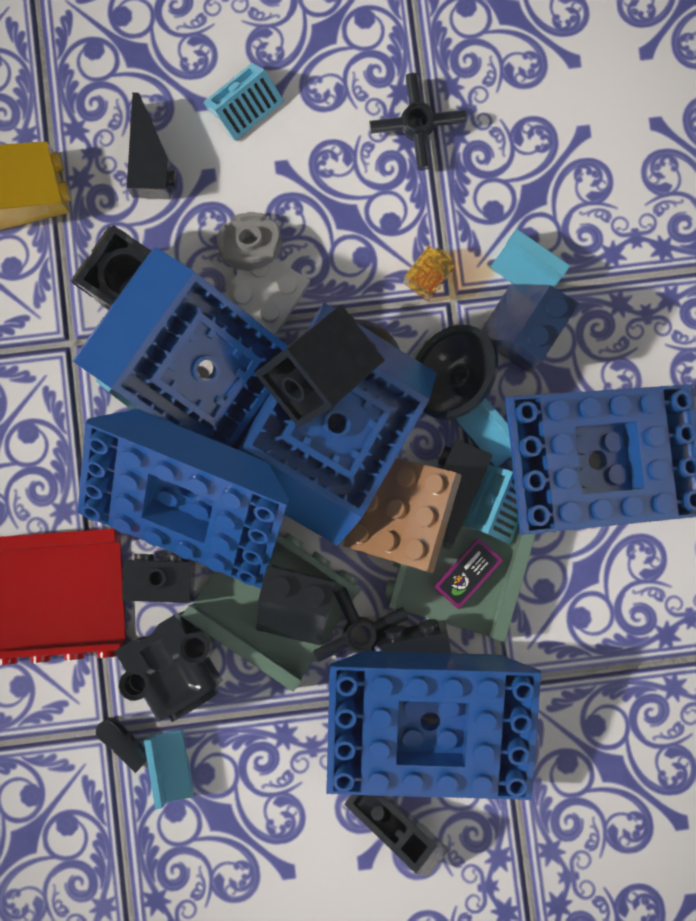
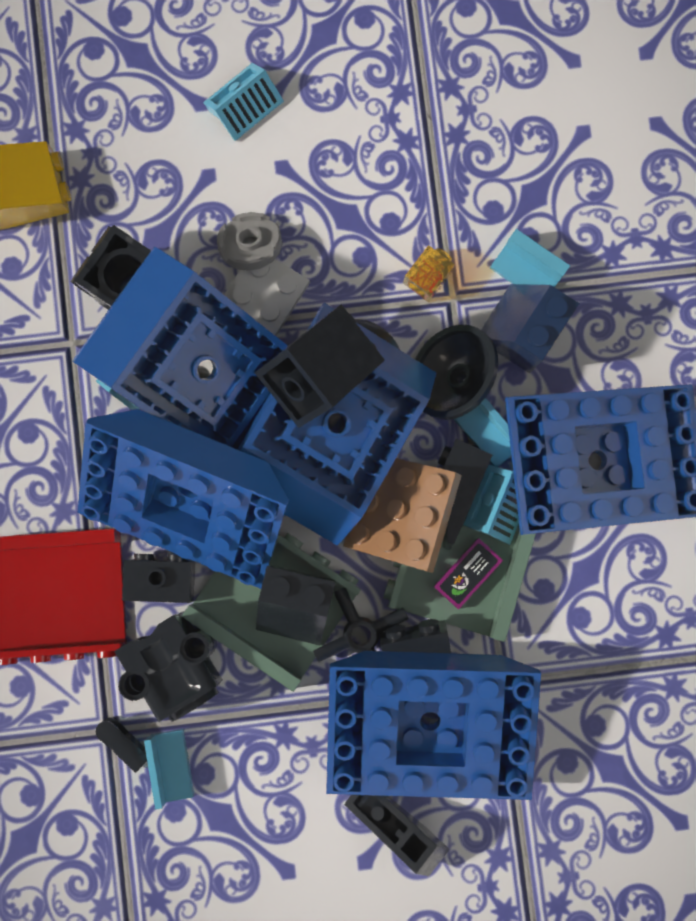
black slope [126,92,177,200] -> none
black bar [369,73,467,171] -> none

